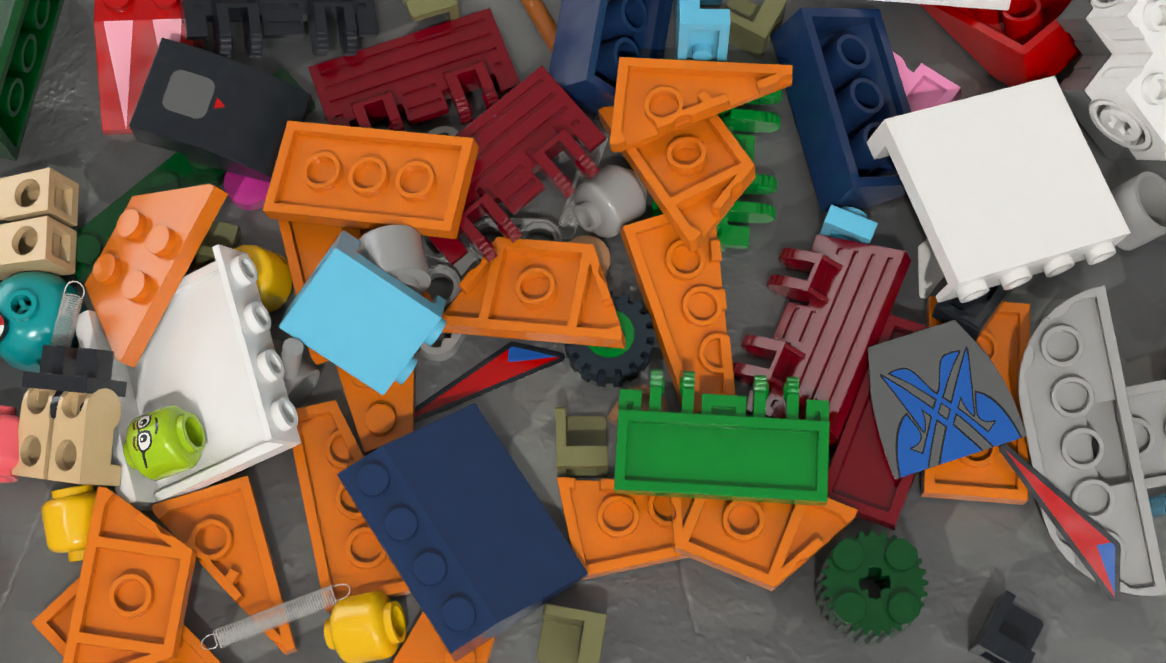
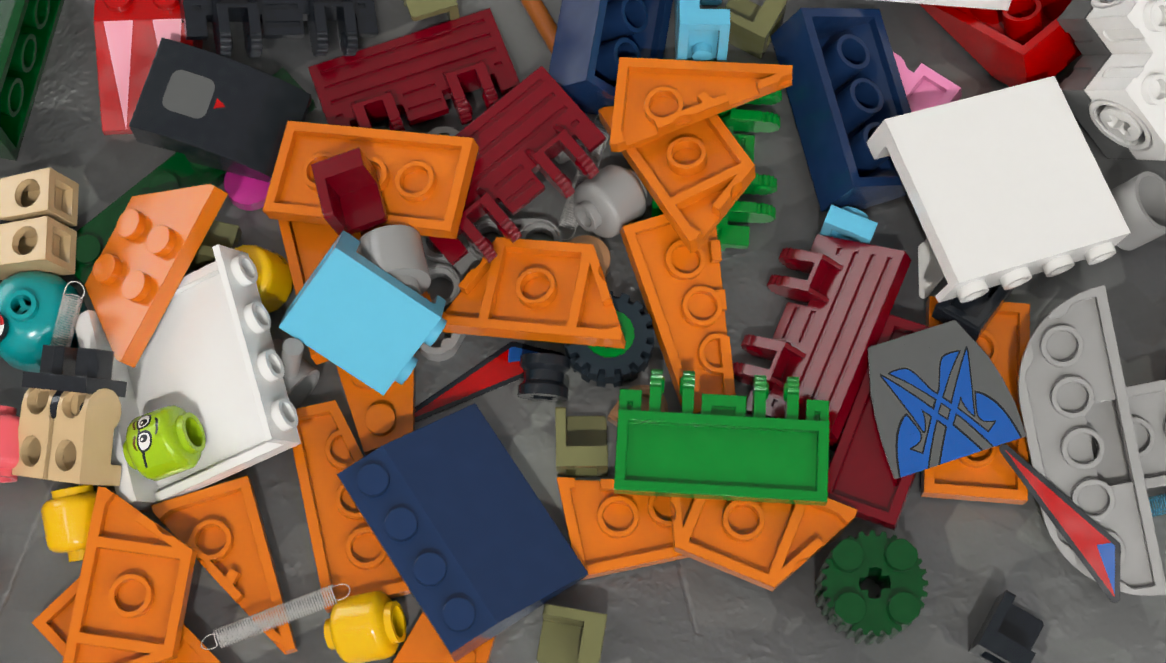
none -> dark red panel [311,147,388,235]
none -> black wheel [517,353,571,402]

